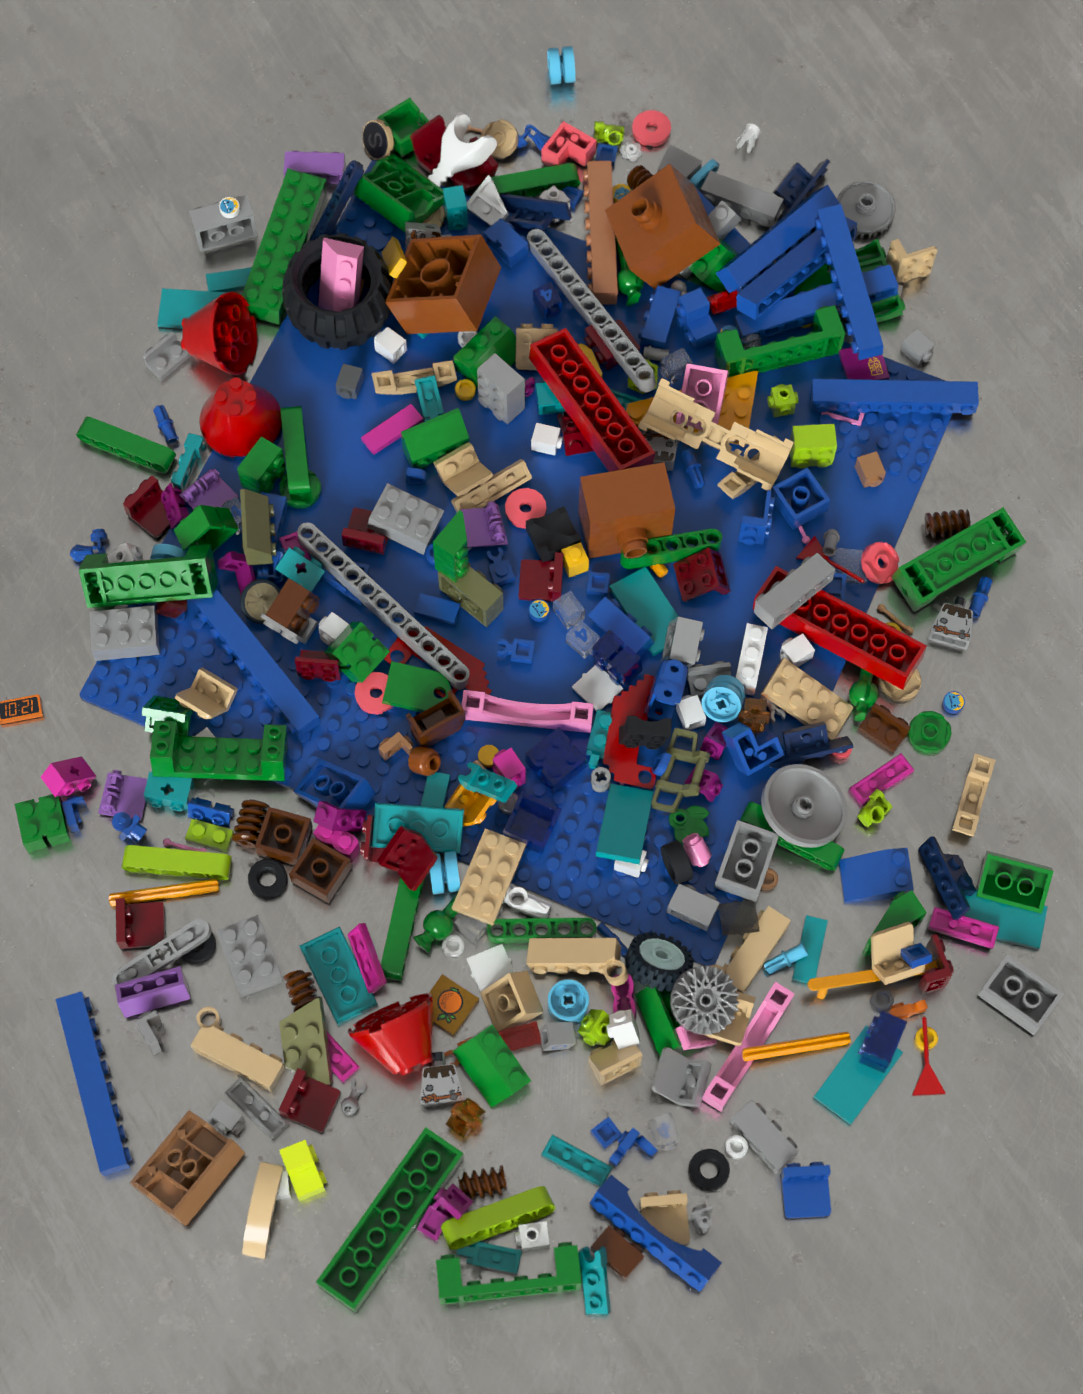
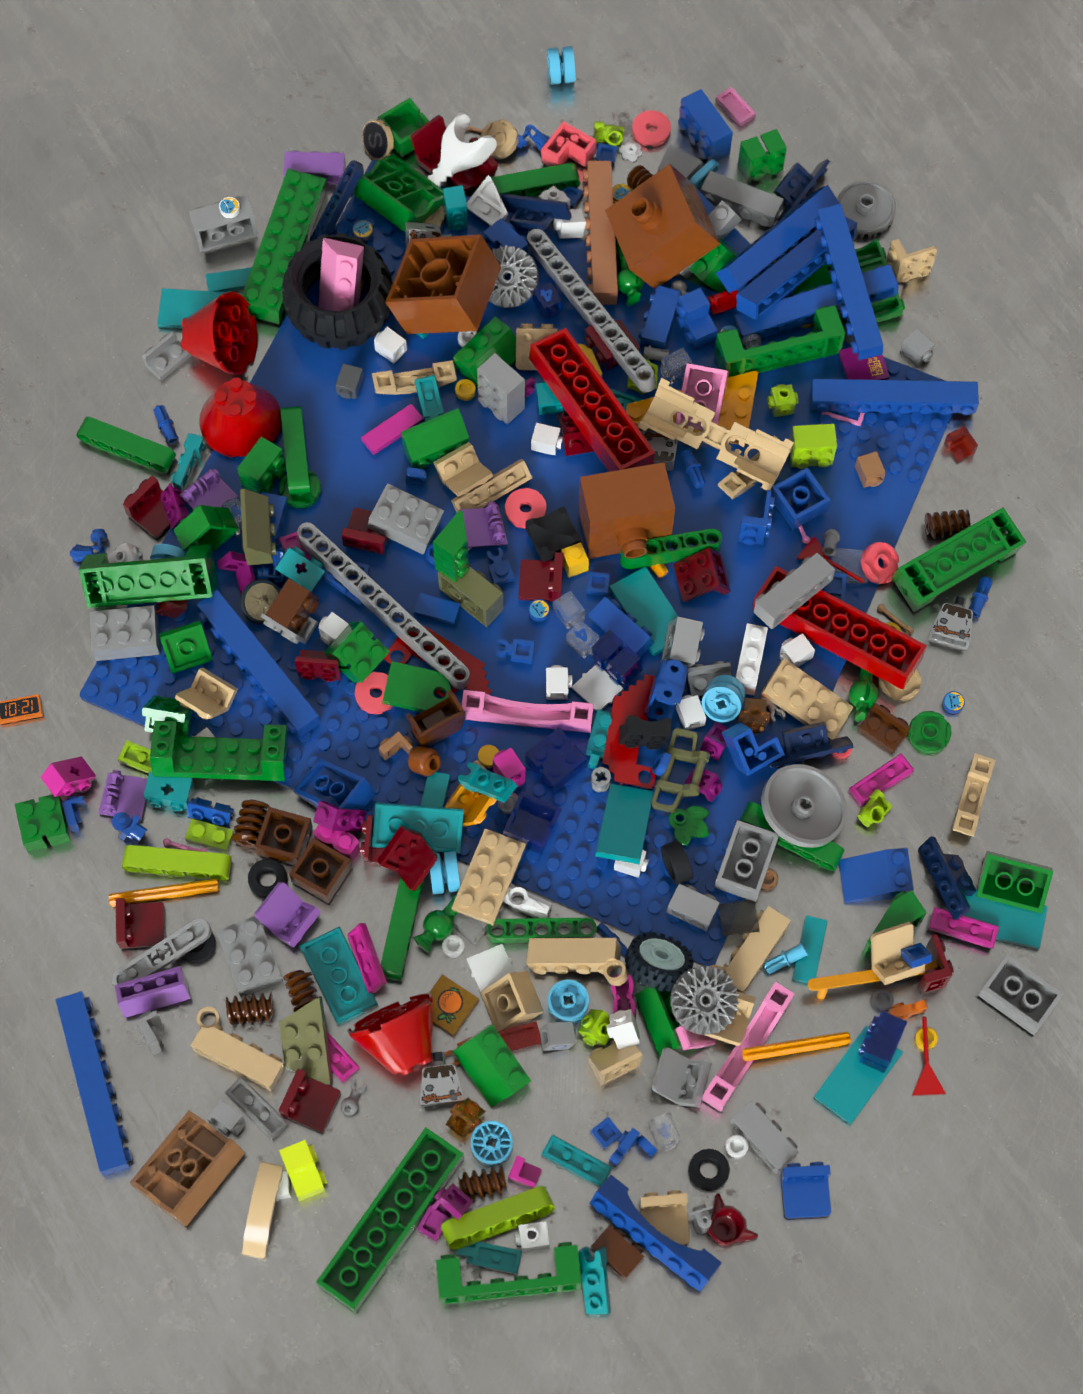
yellow tile [381,236,407,279] -> none
bright pink brick [682,833,712,867] -> none
white piece [735,123,760,153] -> none
none -> lime plate [118,740,152,774]
none -> green bracket [159,621,213,674]
none -> reddish brown piece [226,992,274,1025]
none -> medium lavender bracket [255,882,321,947]
none -> tile [353,220,373,241]
none -> medium azure wheel [471,1121,513,1168]
none -> light grey wheel [489,246,539,308]
none -> dark pink panel [508,1155,542,1190]
none -> white brick [546,665,572,700]
none -> white brick [553,209,586,238]
none -> blue brick [678,89,733,161]
none -> dark red piece [707,1193,758,1246]
none -> bright pink tile [716,87,756,127]
none -> green piece [738,129,787,183]
none -> clear red panel [944,425,978,463]

